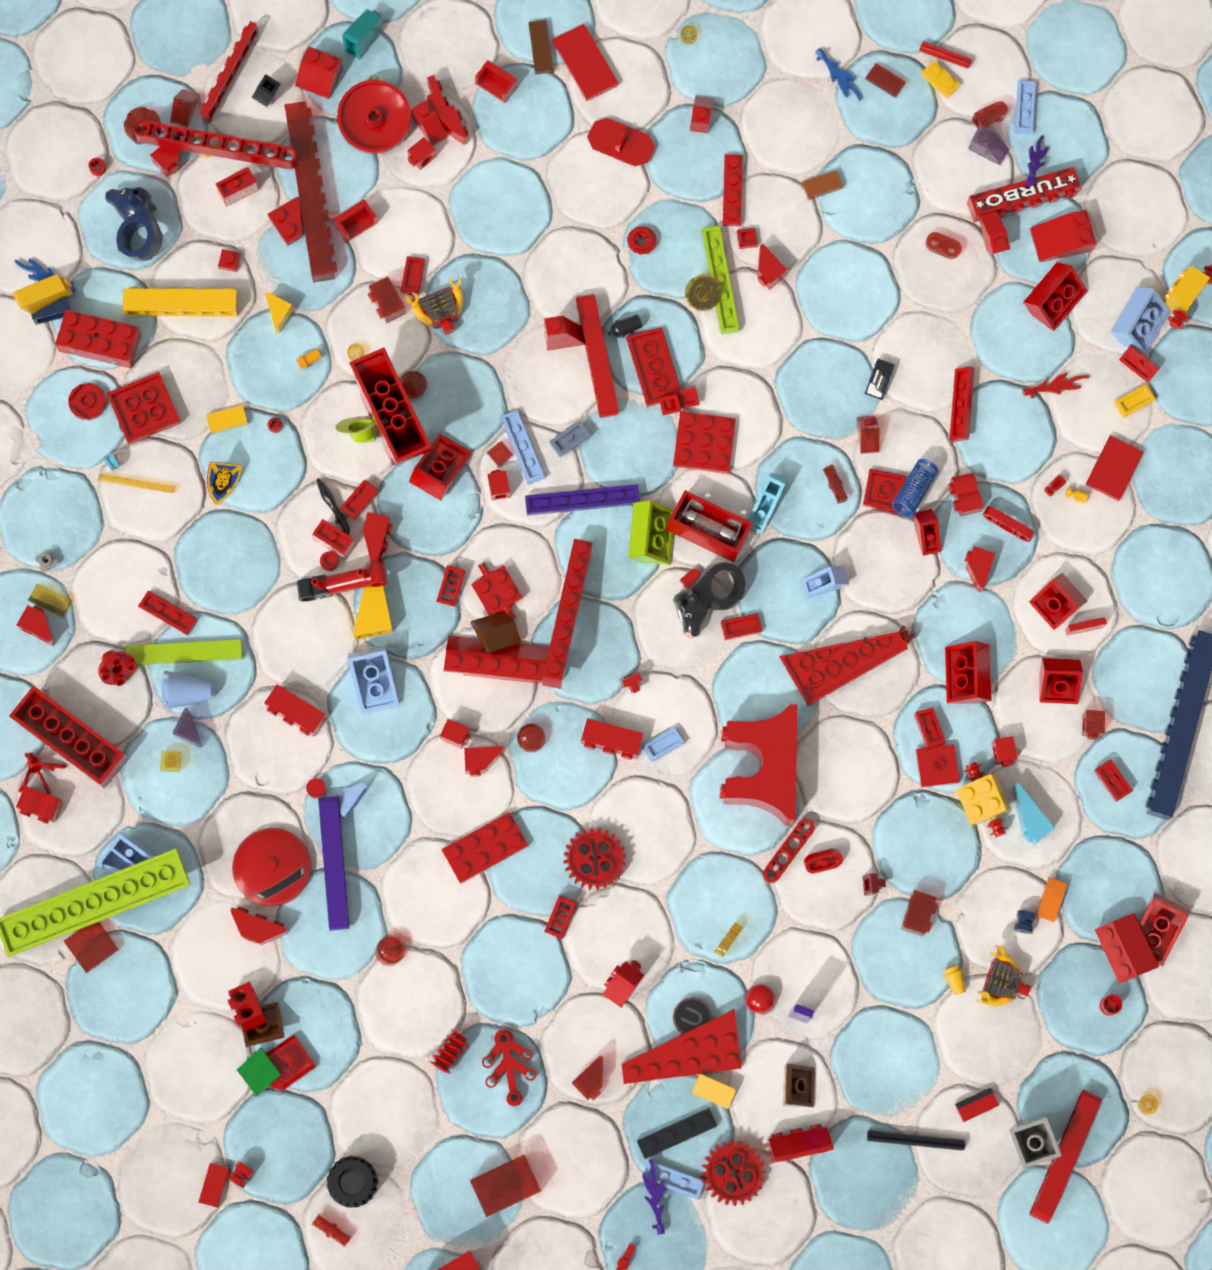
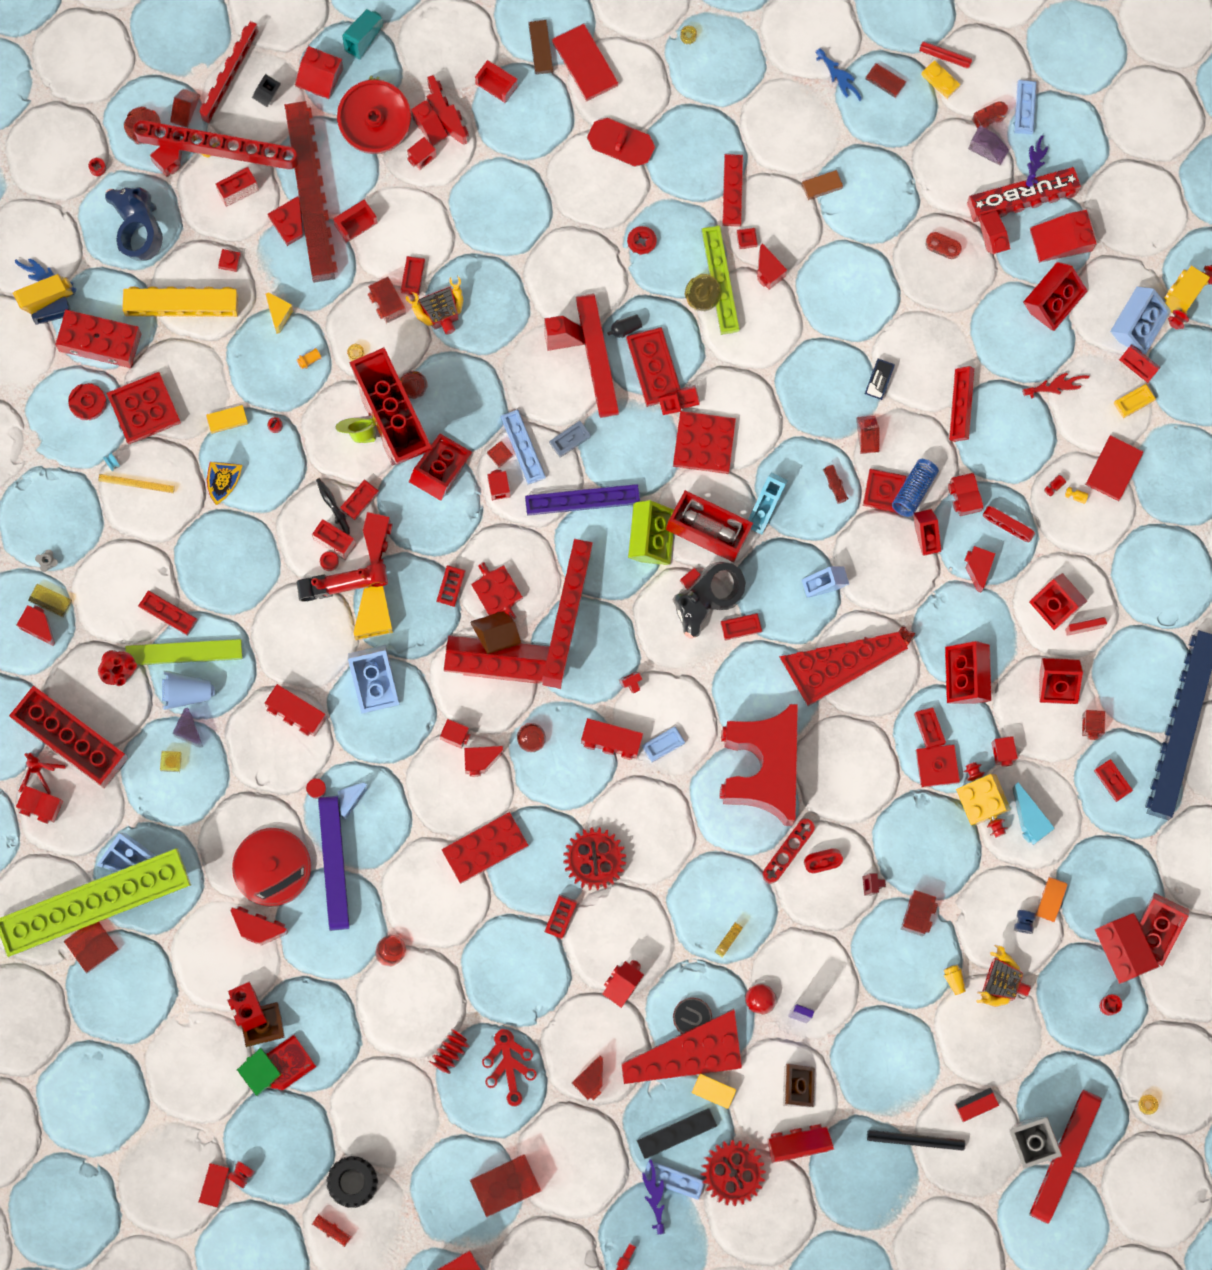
slope [690,96,713,134] -> none

